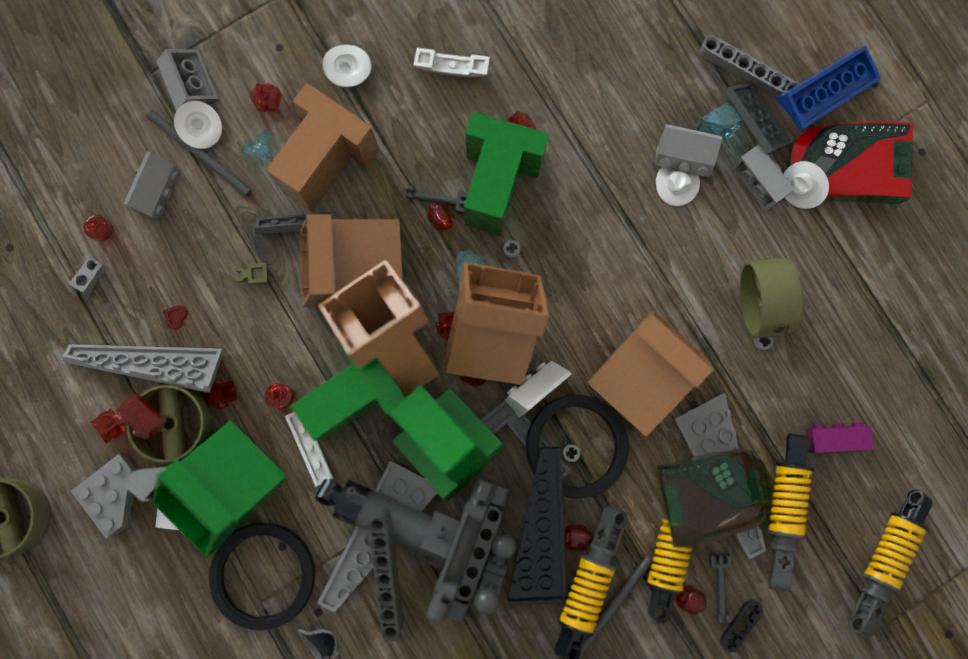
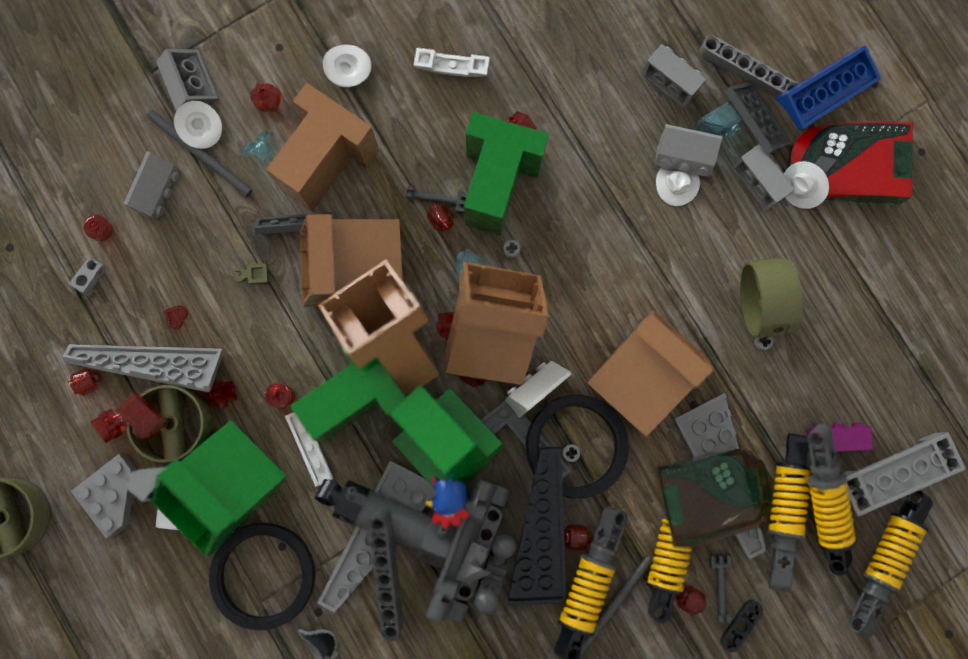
none -> clear red head [68,368,100,396]
none -> blue piece [426,476,469,529]
none -> light grey slope [456,542,491,584]
none -> light grey brick [641,44,706,109]
none -> piece [807,423,857,576]
none -> light grey plate [844,432,966,517]

